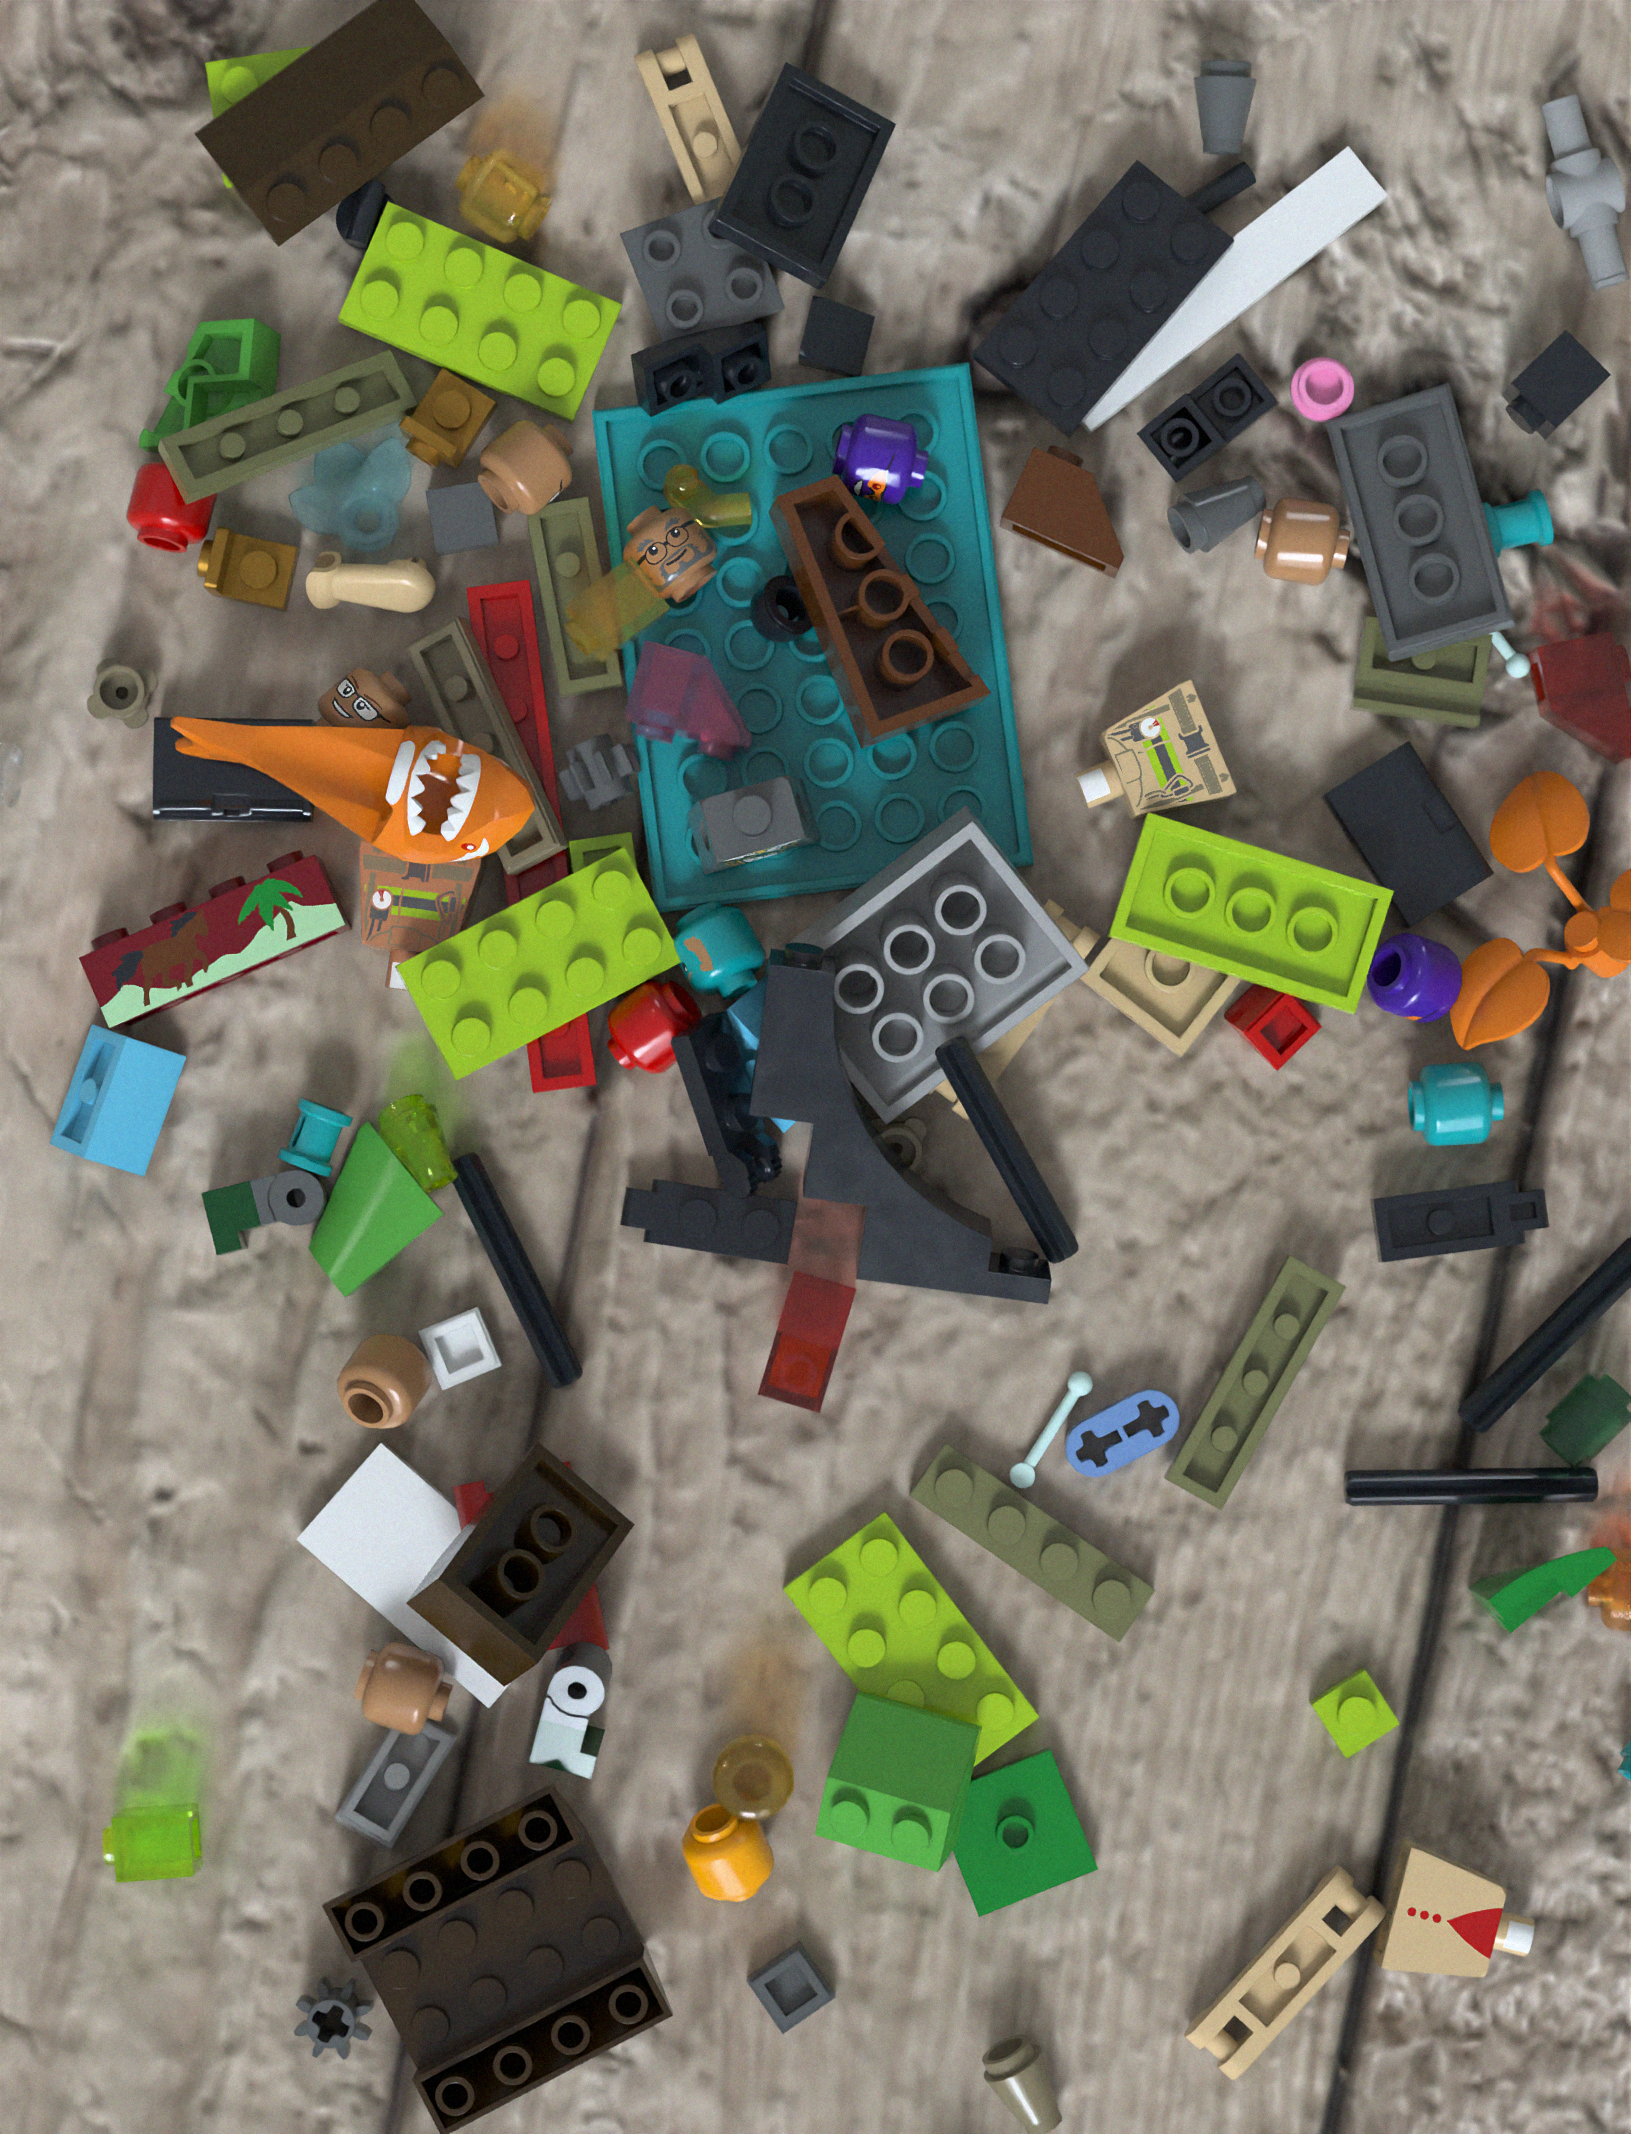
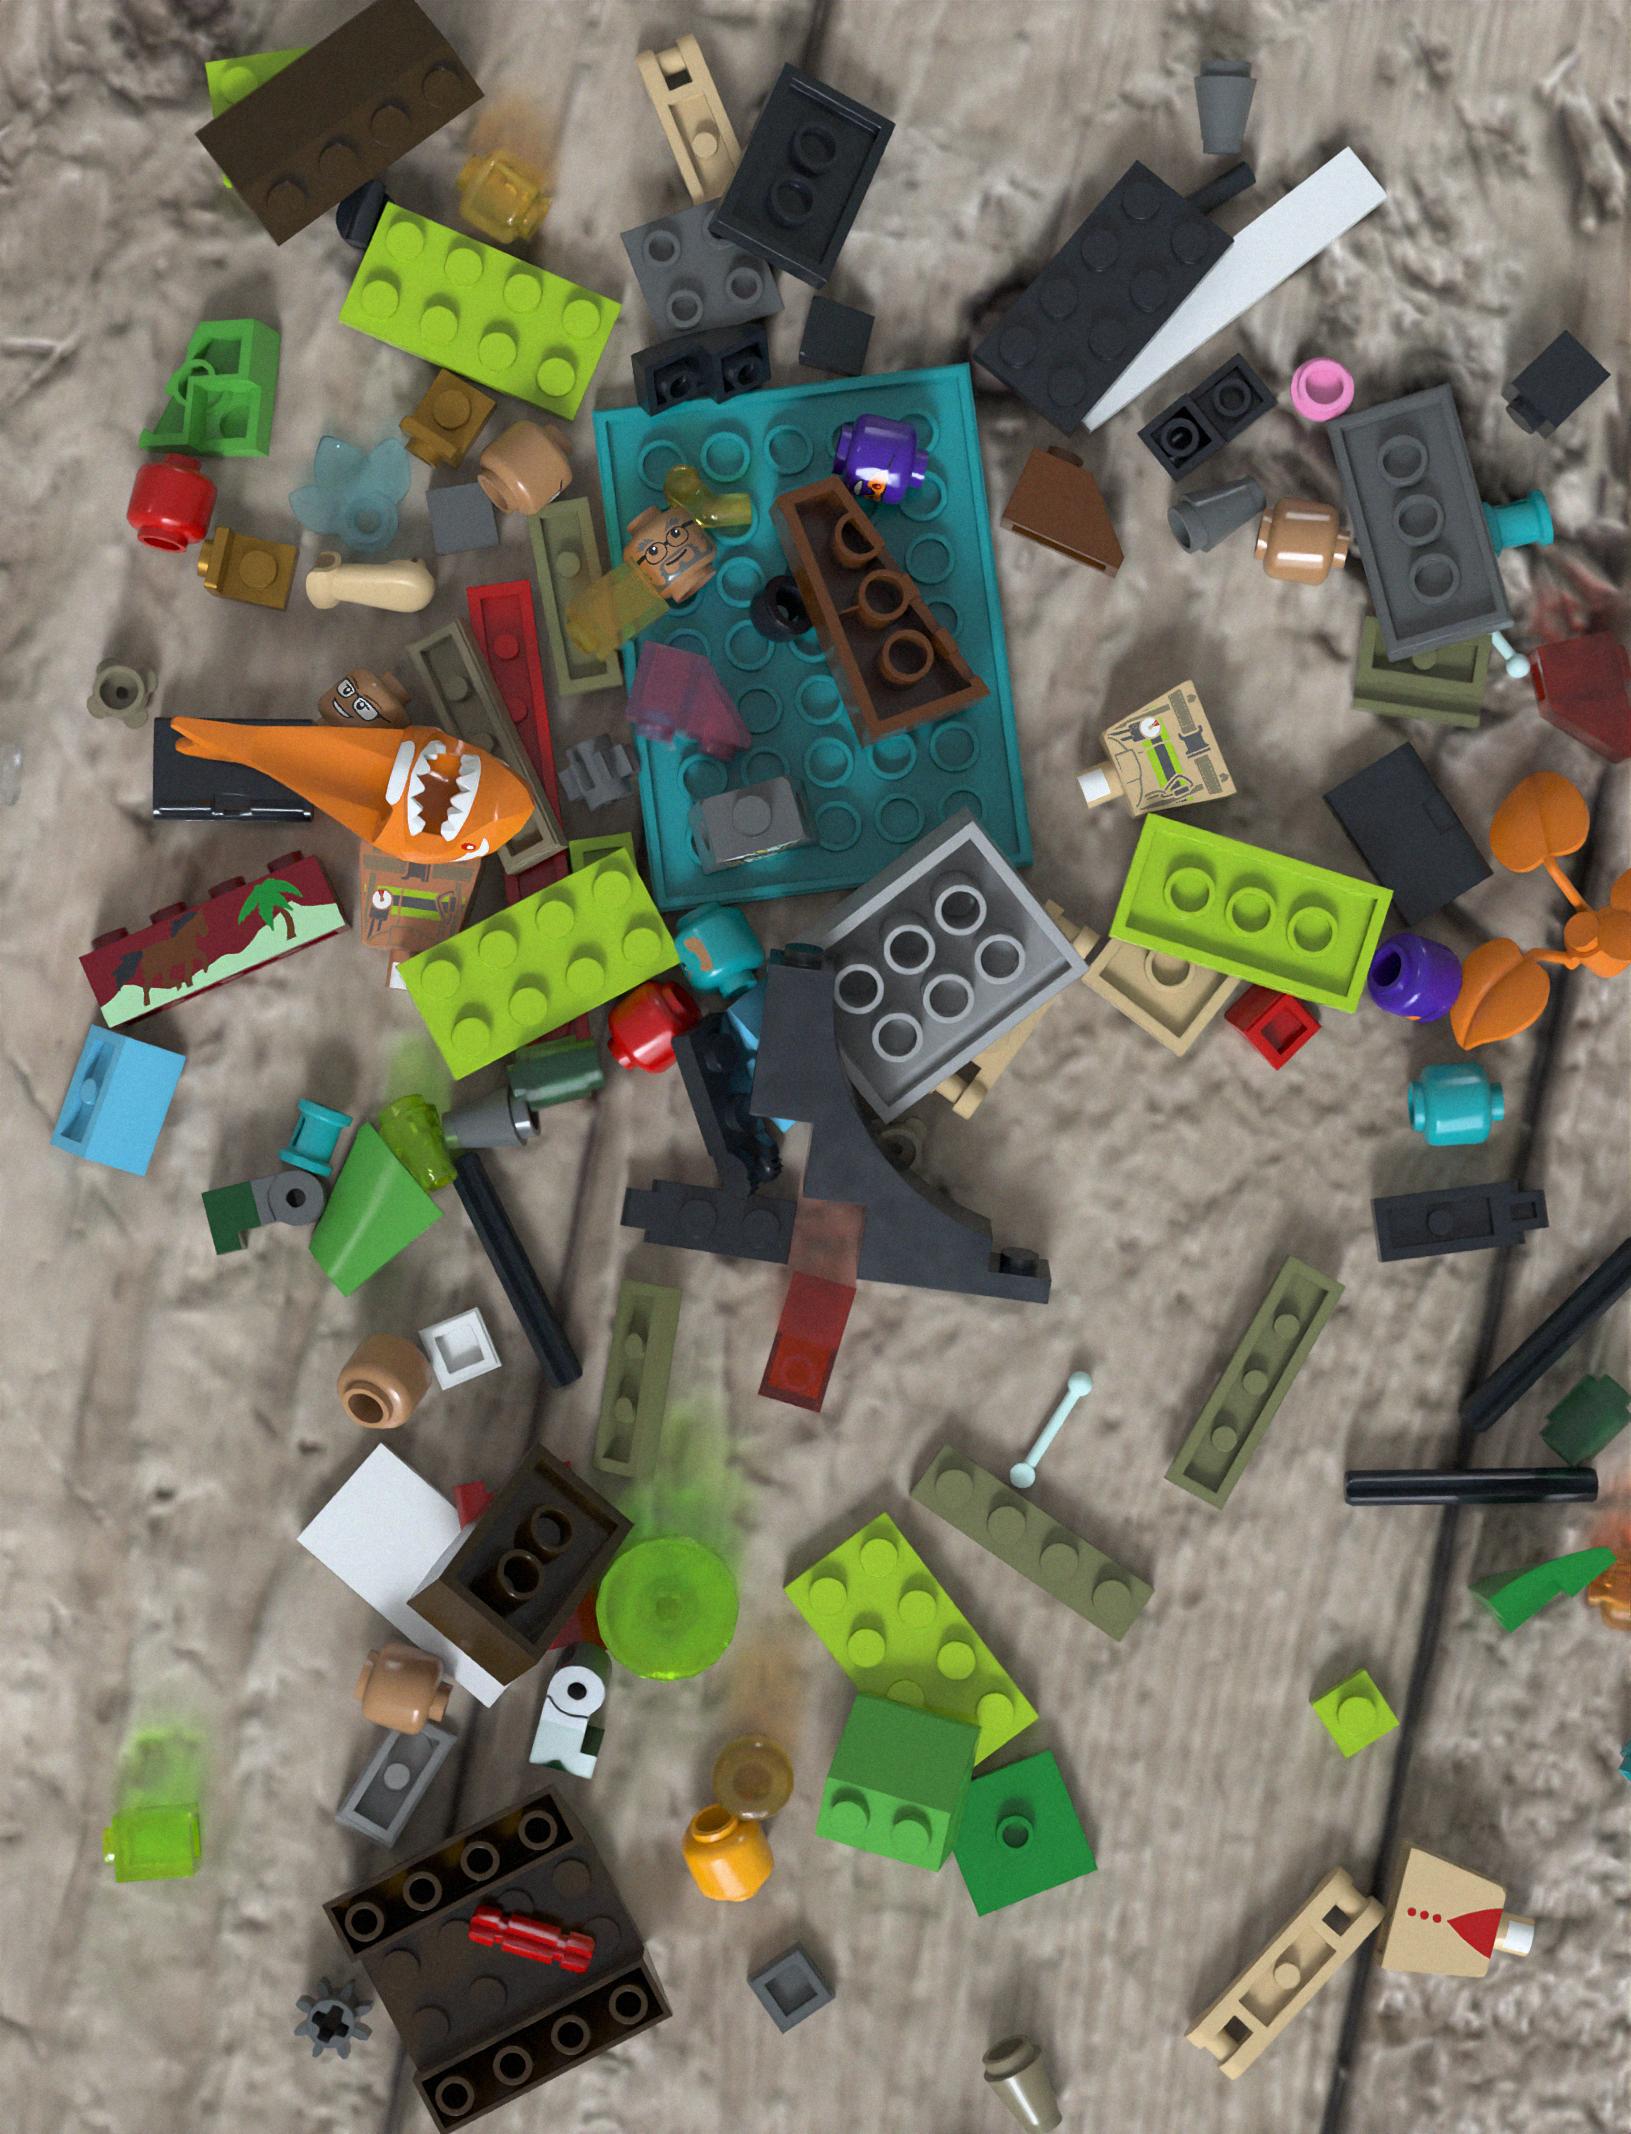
olive plate [158,349,418,505] -> none
black axle [935,1036,1079,1264] -> none
medium blue beam [1064,1388,1180,1477] -> none
light grey pin [1540,94,1630,291] -> none
none -> dark grey cone [442,1084,541,1150]
none -> red axle [468,1904,595,1974]
none -> clear green brick [507,1034,606,1112]
none -> olive plate [592,1279,683,1480]
none -> clear neon green wheel [595,1531,740,1682]

